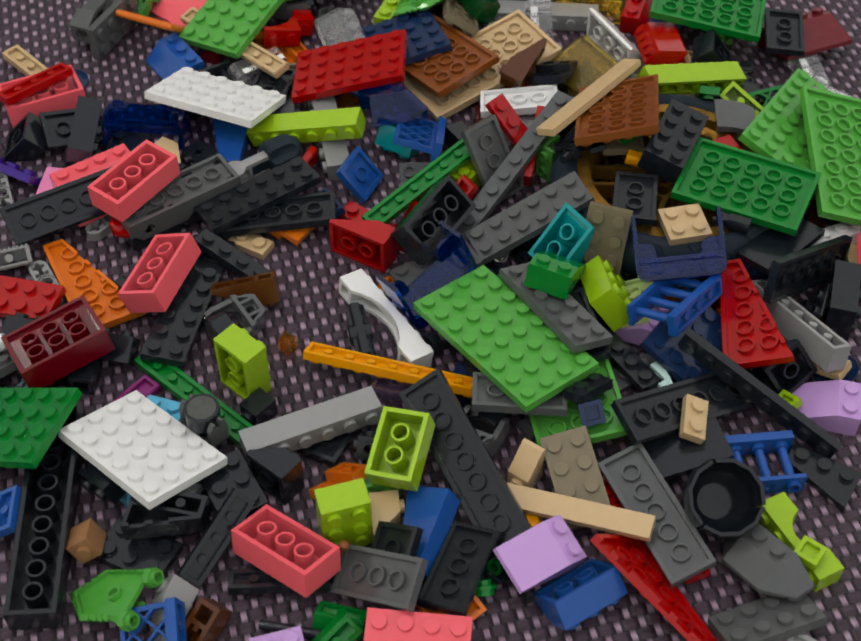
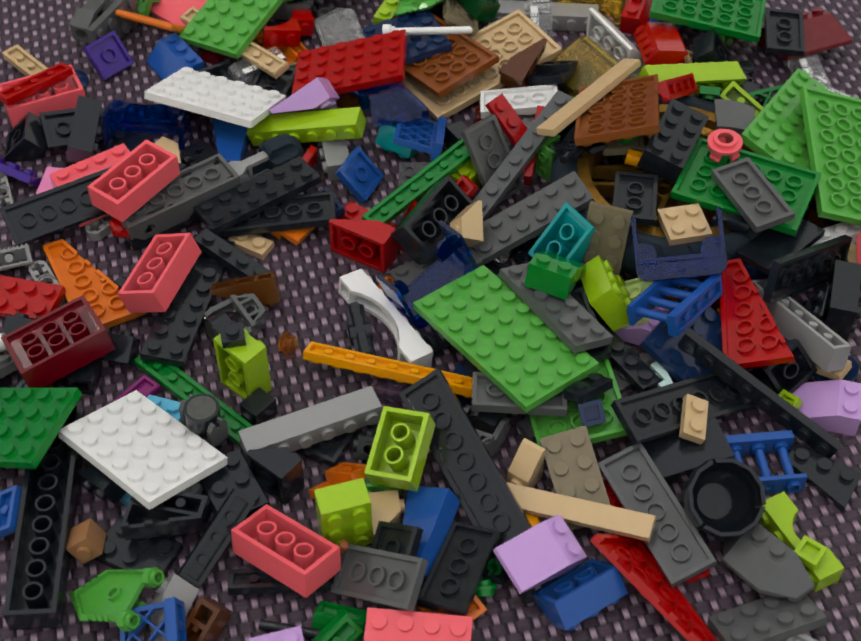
none -> dark purple tile [82,31,135,81]
none -> black plate [219,322,246,349]
none -> lavender slope [270,77,340,114]
none -> white piece [382,24,473,35]
none -> tan slope [449,200,484,247]
none -> red plate [658,73,698,102]
none -> coral piece [707,129,743,163]
none -> dark grey plate [711,157,795,233]

